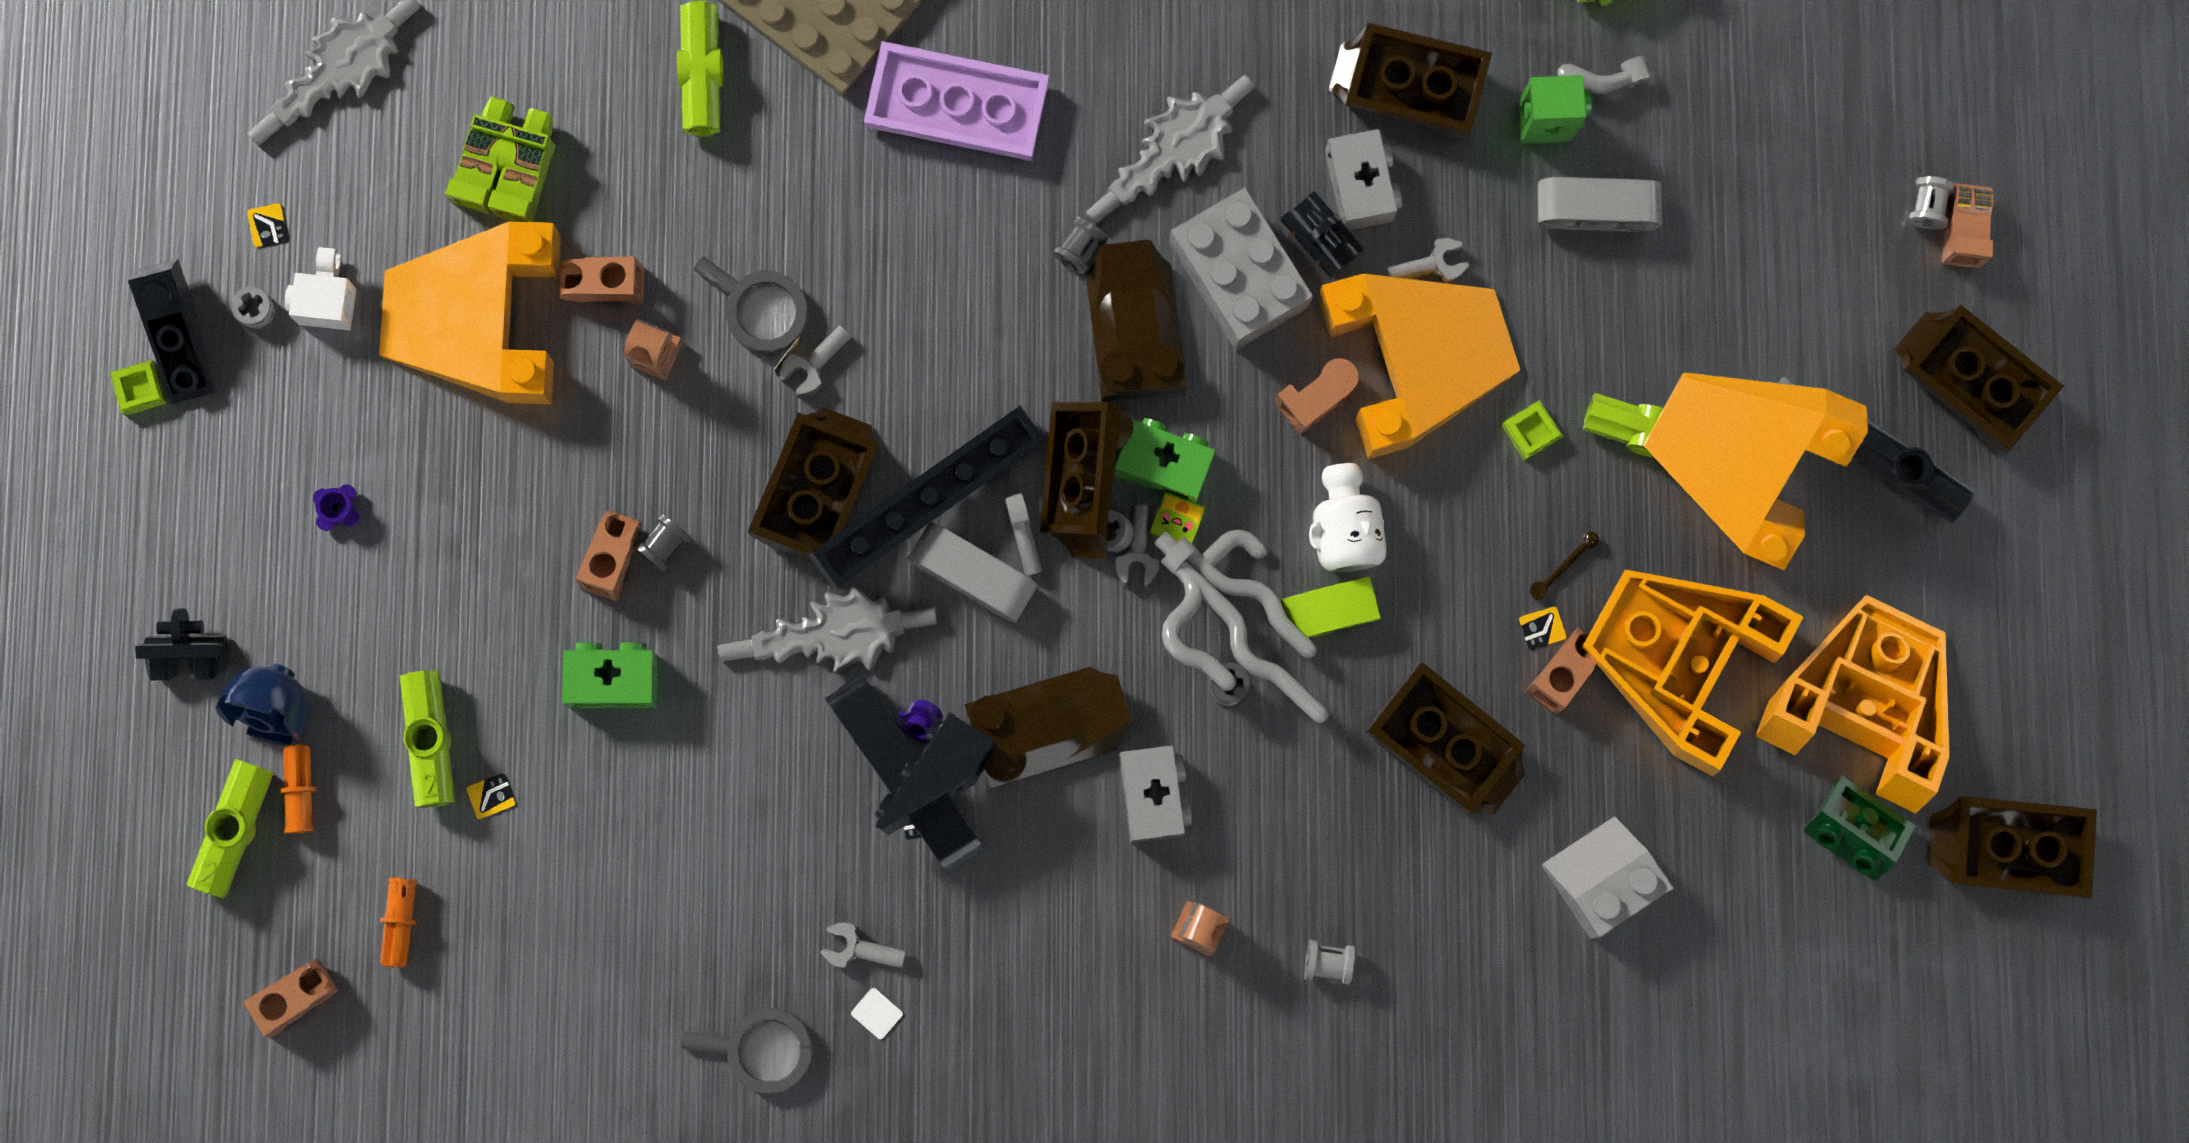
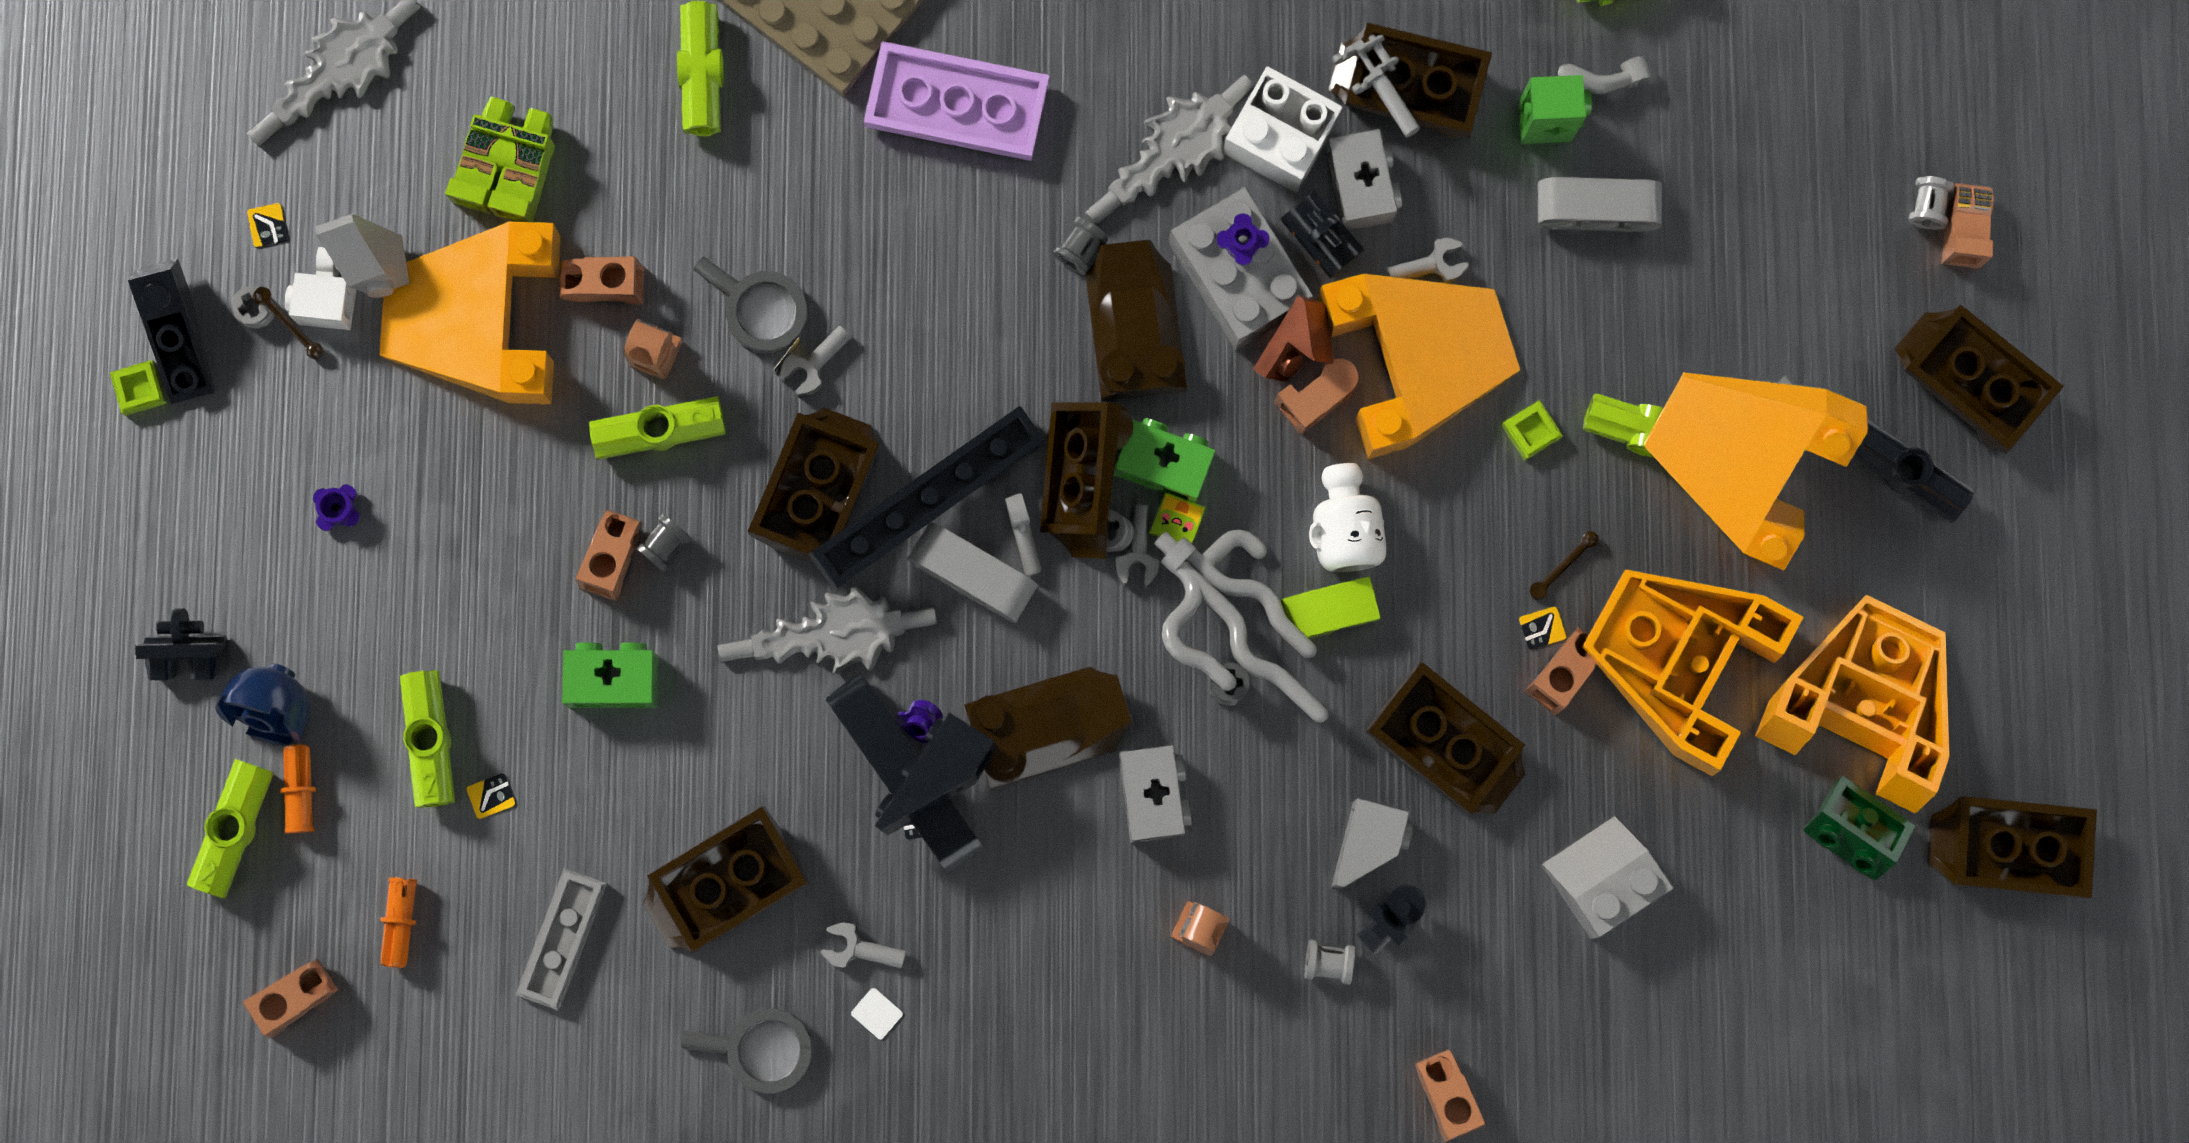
none -> dark brown hinge [252,287,323,359]
none -> light grey slope [315,214,410,298]
none -> light grey tile [516,868,607,1010]
none -> lime piece [589,396,726,460]
none -> dark brown slope [643,806,810,953]
none -> dark purple plate [1217,213,1270,266]
none -> white slope [1223,66,1343,194]
none -> copper slope [1253,295,1334,382]
none -> light grey slope [1331,798,1413,889]
none -> light grey piece [1333,35,1420,137]
none -> black hips [1357,885,1426,954]
none -> nougat leg [1415,1050,1485,1143]

